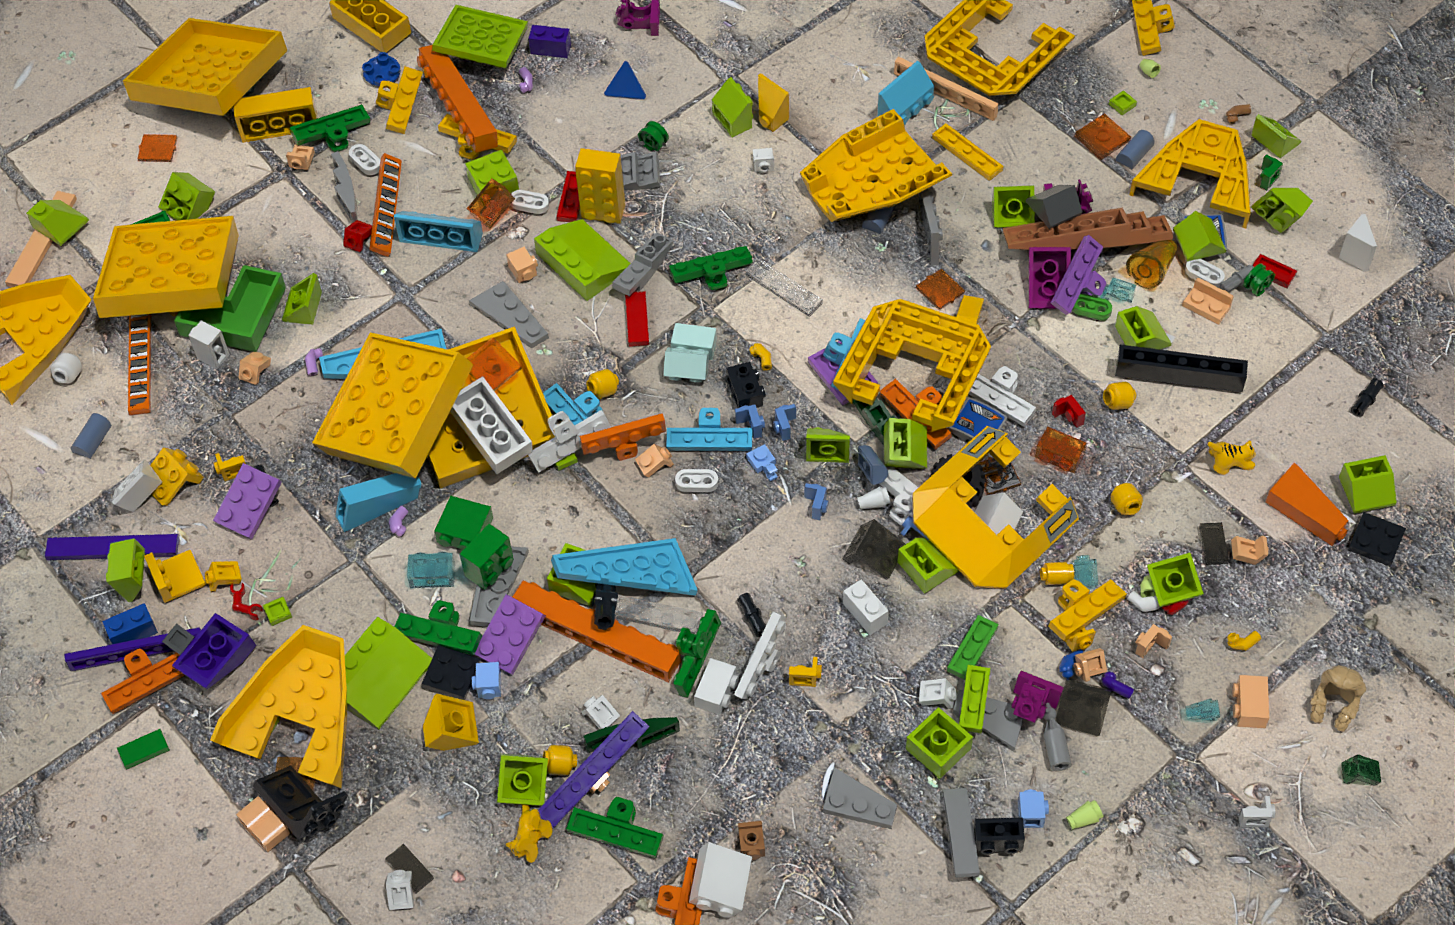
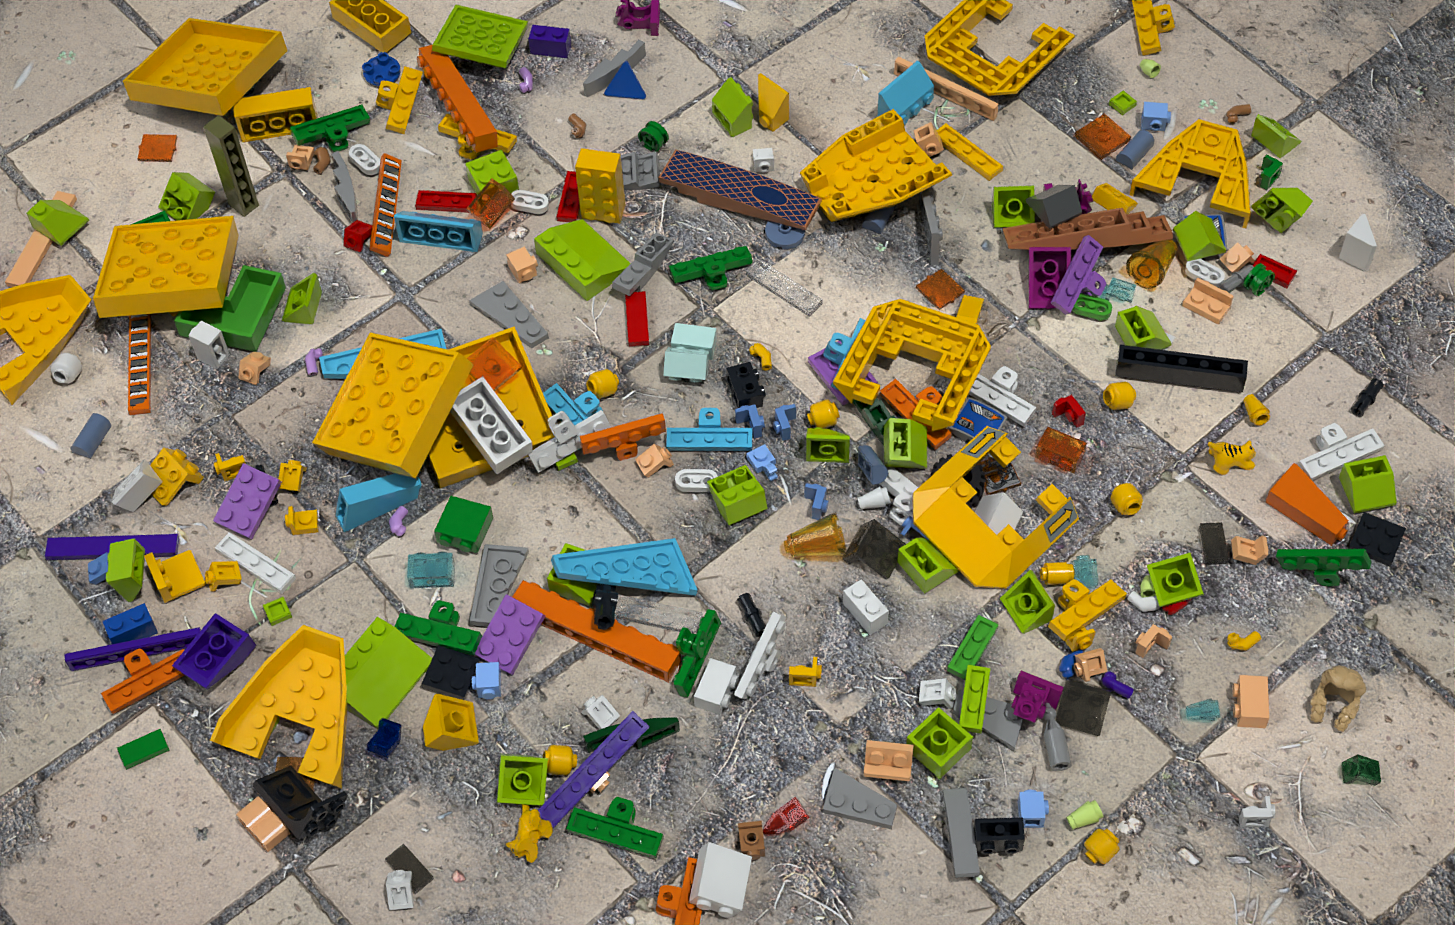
dark grey plate [162,623,195,655] -> none
red arm [230,583,263,620] -> none
green brick [459,524,514,590] -> none
none -> medium blue bracket [88,552,108,585]
none -> olive brick [203,115,259,217]
none -> white tile [215,532,296,594]
none -> yellow bracket [278,460,307,492]
none -> yellow bracket [285,506,319,535]
none -> medium nougat arm [313,147,331,174]
none -> clear blue bracket [367,718,402,758]
none -> red tile [415,190,478,213]
none -> medium nougat arm [568,113,587,138]
none -> light grey slope [583,39,646,97]
none -> slope [658,149,822,230]
none -> lime slope [707,465,768,525]
none -> clear red plate [763,797,810,835]
none -> sand blue plate [765,221,805,249]
none -> clear yellow cone [784,513,846,557]
none -> yellow head [807,399,840,429]
none -> light nougat bracket [864,740,914,781]
none -> light nougat brick [913,122,944,157]
none -> lime slope [1000,570,1055,634]
none -> yellow head [1084,828,1120,864]
none -> yellow slope [1092,183,1138,214]
none -> light blue brick [1141,102,1171,131]
none -> light nougat bracket [1219,242,1255,273]
none -> yellow cone [1243,394,1270,426]
none -> green plate [1276,549,1371,586]
none -> white plate [1298,423,1385,481]

